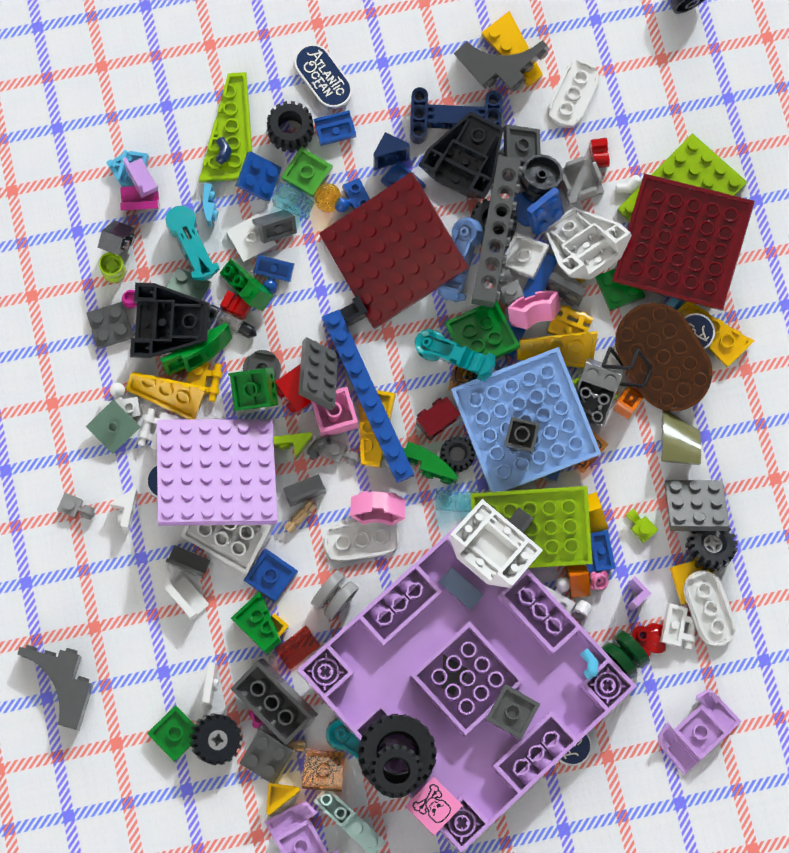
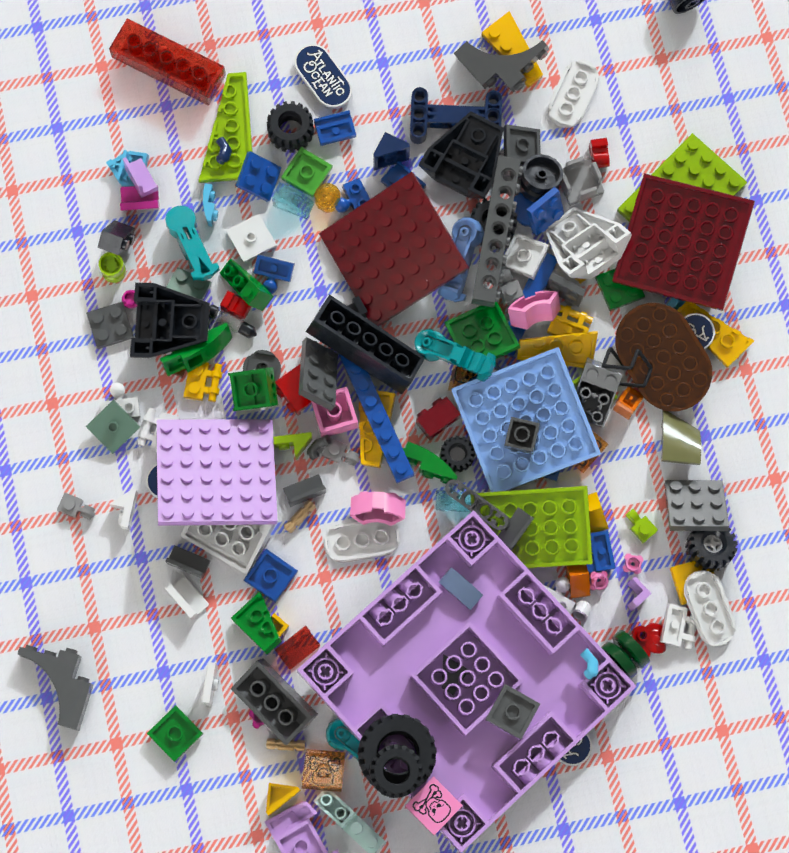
yellow wing [125,371,207,420] -> none
black wheel [189,713,242,765] -> none
dark grey plate [240,728,294,783] -> none
dark grey panel [252,210,297,243] -> none
light grey wheel [311,570,359,621] -> none
white slope [449,499,543,588] -> none
white arm [616,175,642,194] -> none
lavender piece [658,689,742,775] -> none
none -> clear red brick [109,18,226,106]
none -> black brick [305,294,426,394]
none -> dark grey beam [445,480,510,531]
none -> bright pink plate [622,553,643,574]

